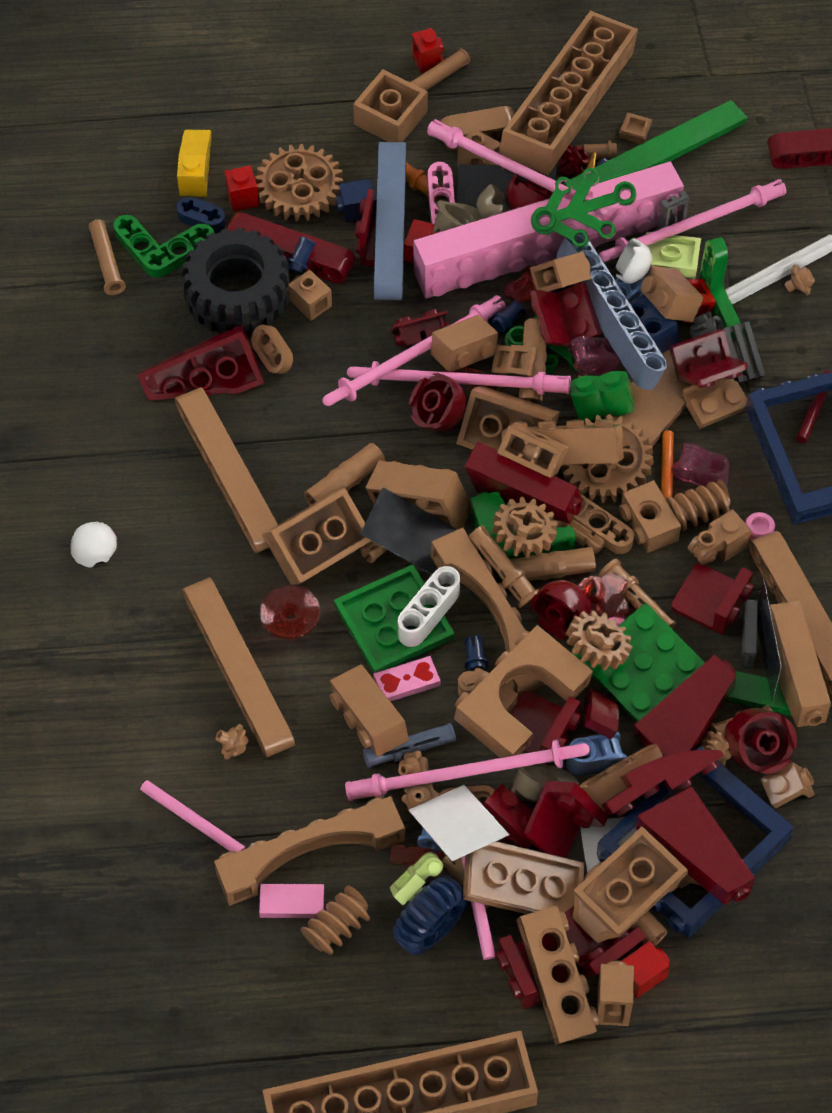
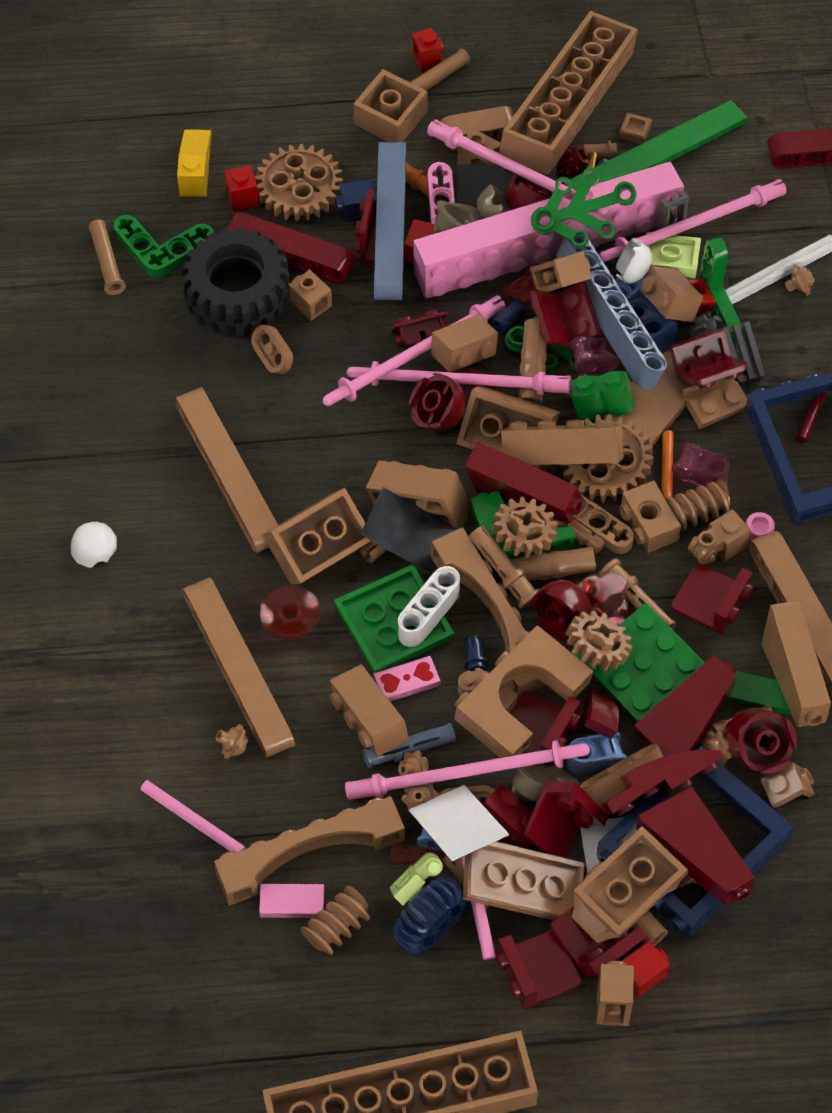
dark red wedge [137,325,264,400] -> none
dark blue beam [176,196,226,233] -> none
dark blue pin [287,236,316,274] -> none
medium nougat axle [304,443,385,506] -> none
medium nougat slope [491,344,537,377] -> none
medium nougat brick [497,422,569,478] -> none
medium nougat brick [516,906,599,1045] -> none
dark grey tile [741,600,757,668] -> none
black sticker [757,580,781,703] -> none

